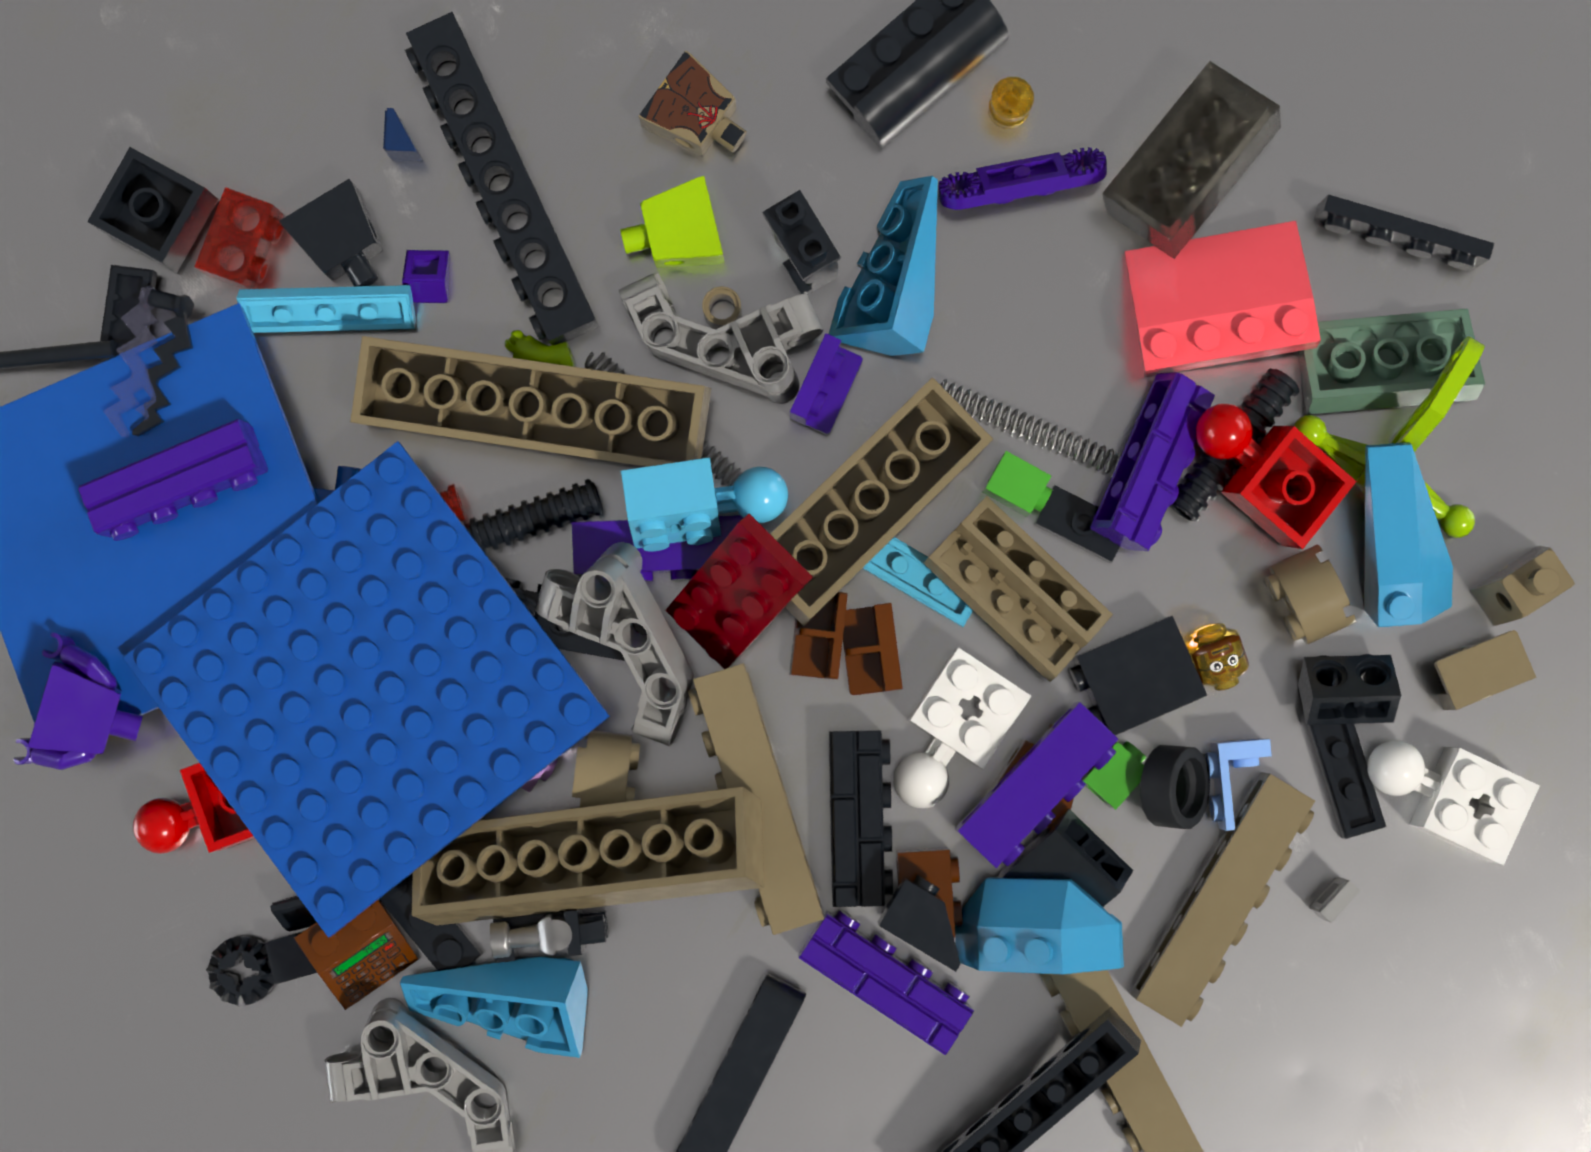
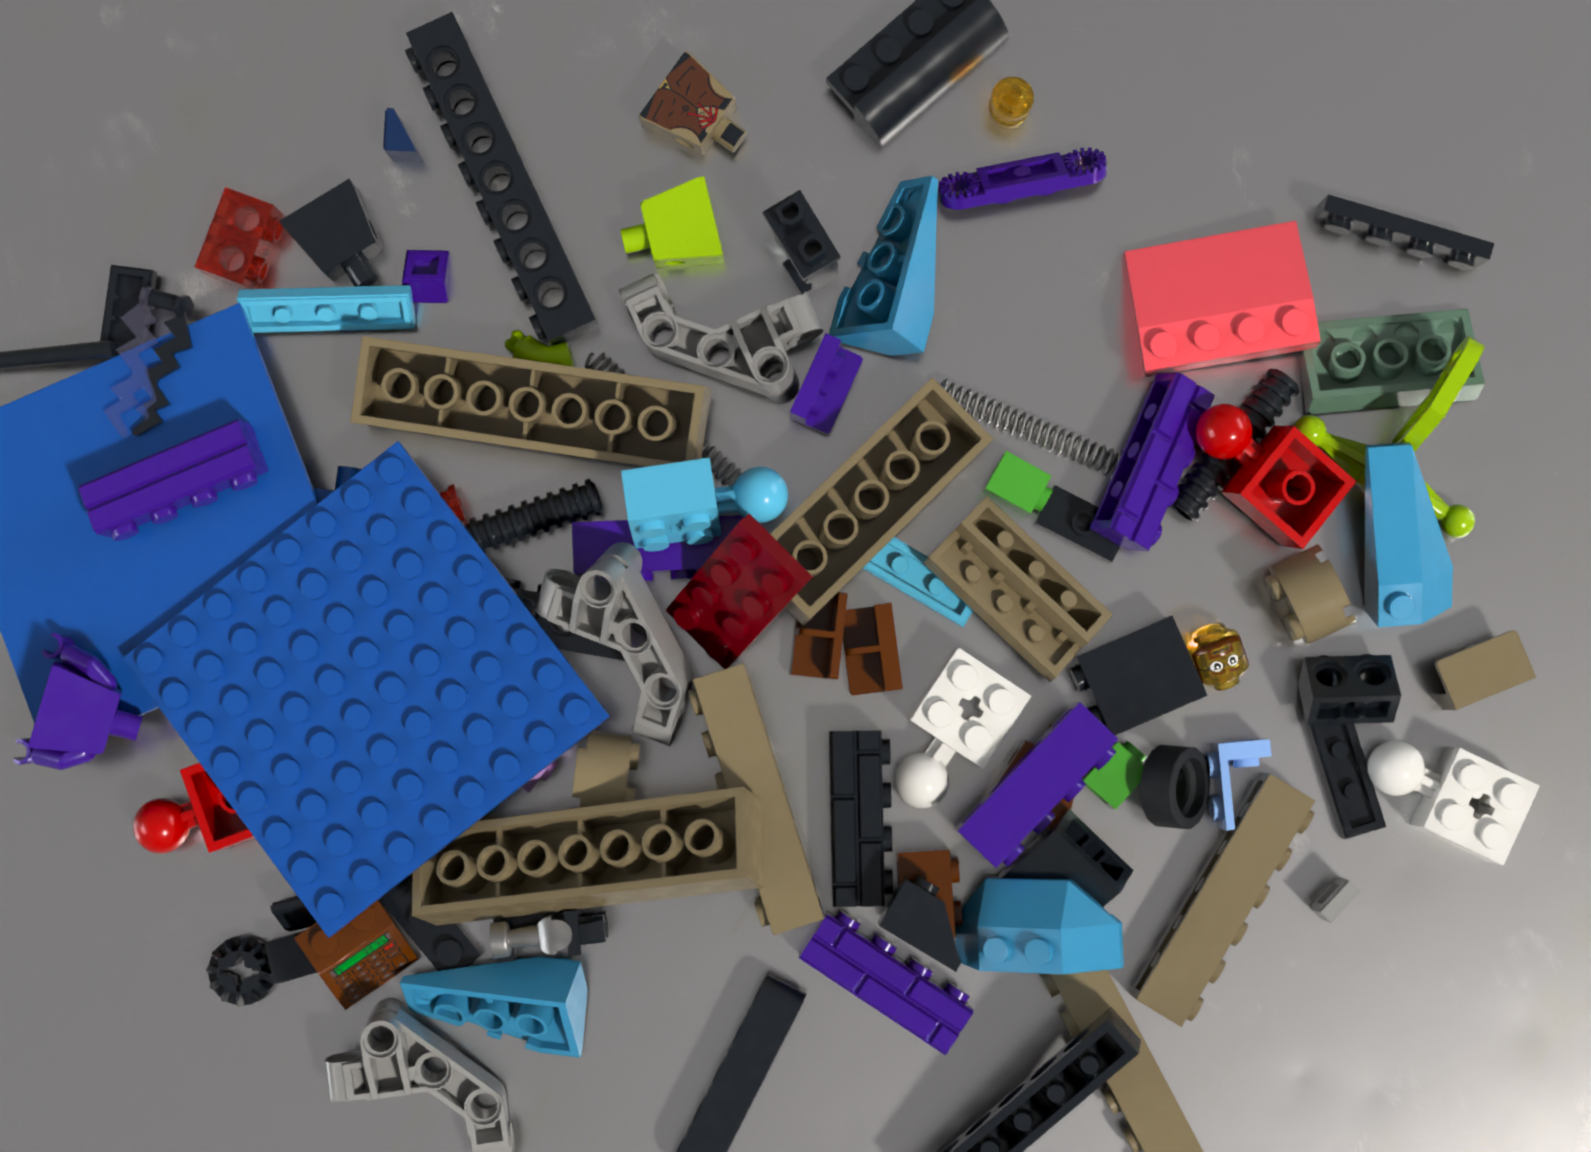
black brick [87,147,219,273] -> none
dark tan beam [702,286,742,329] -> none
clear smoke brick [1102,61,1281,259] -> none
dark tan torso [1470,546,1575,626] -> none

